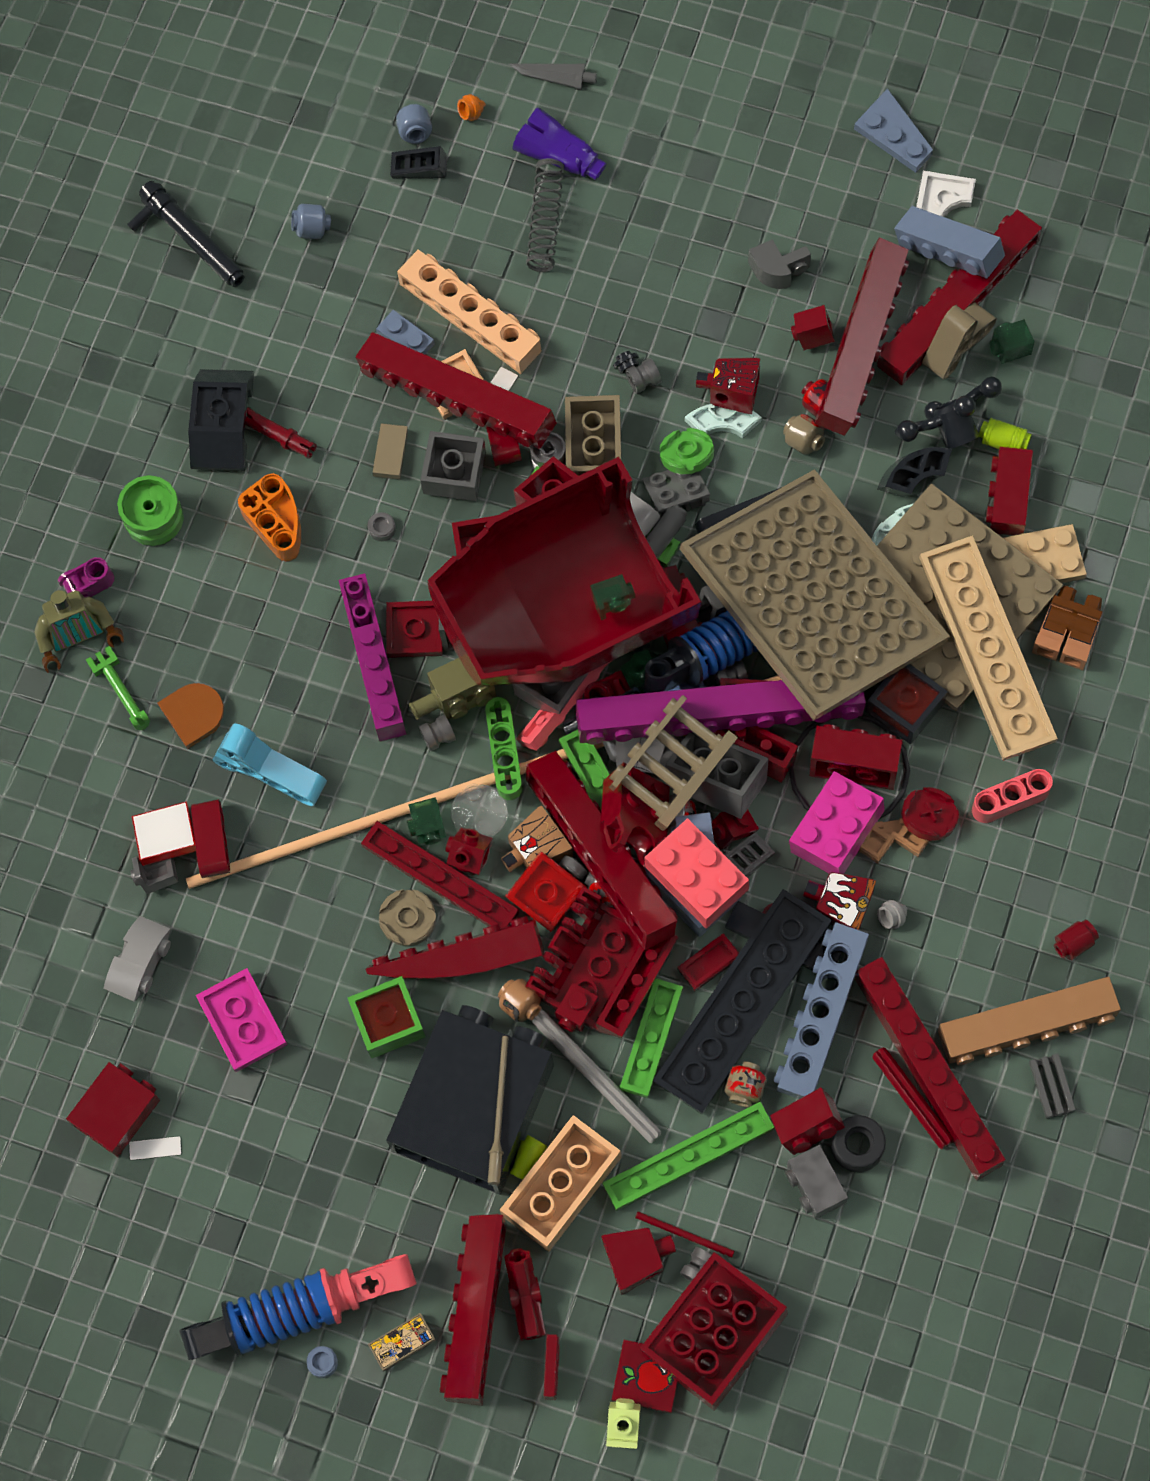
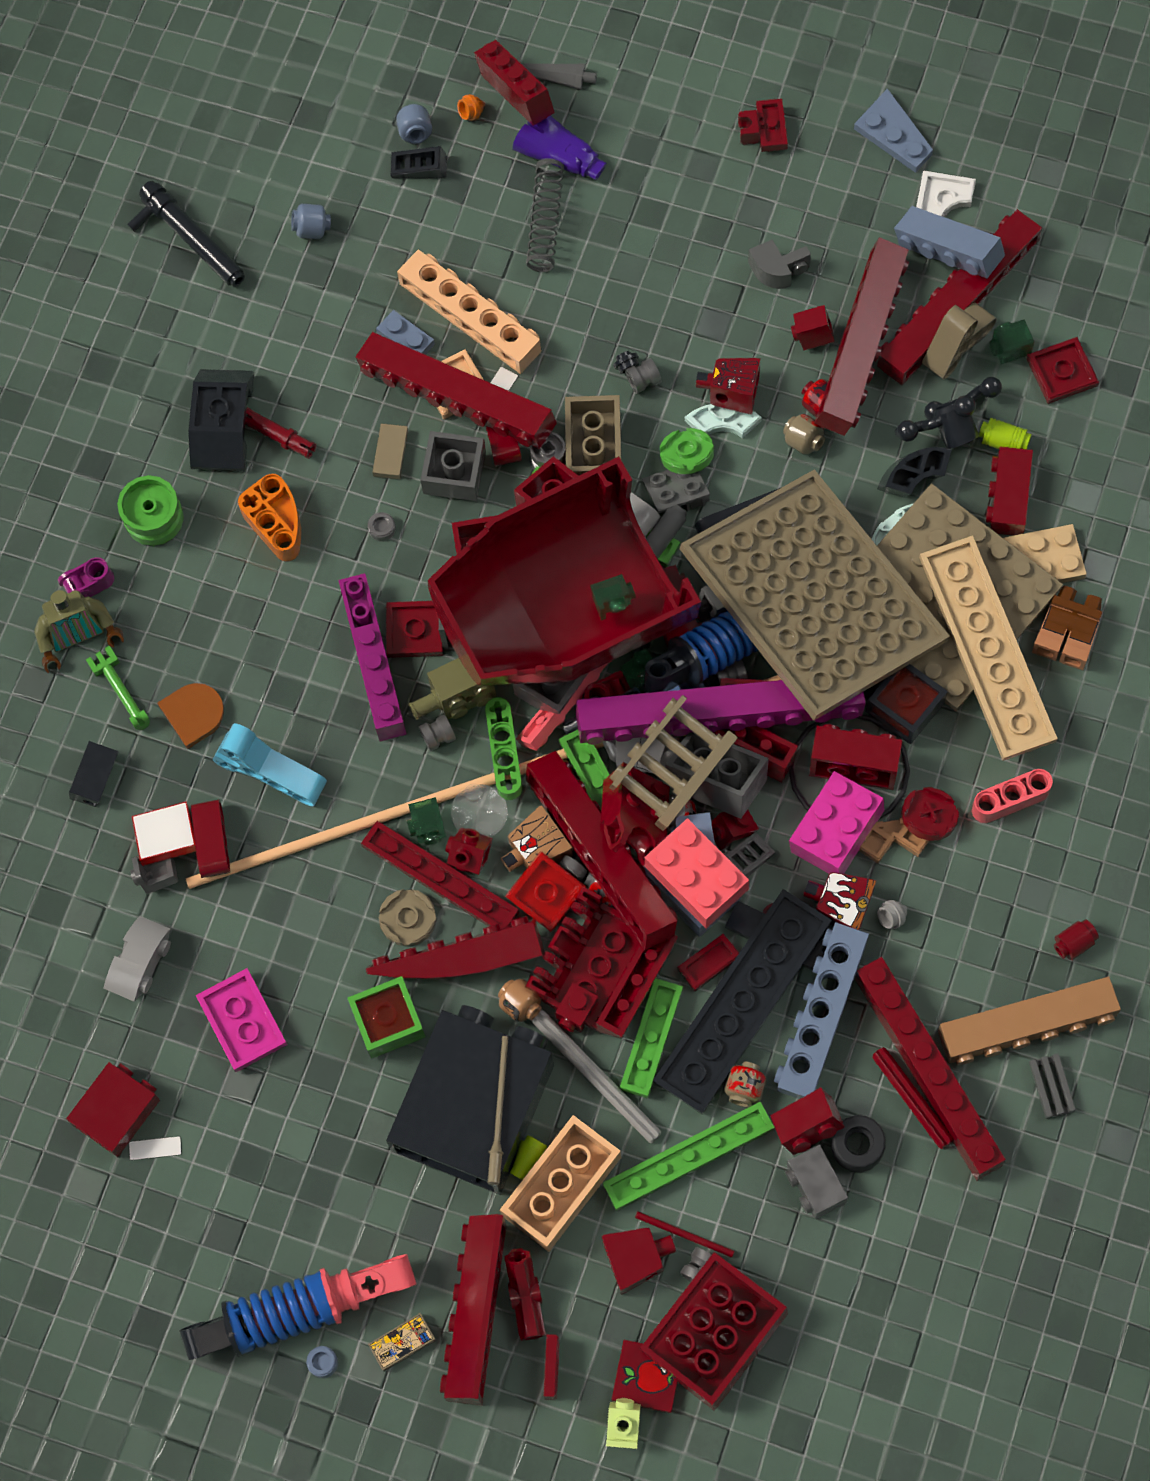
none -> black hinge [69,741,118,807]
none -> dark red brick [474,39,555,126]
none -> dark red plate [738,98,788,152]
none -> dark red tile [1026,337,1099,404]

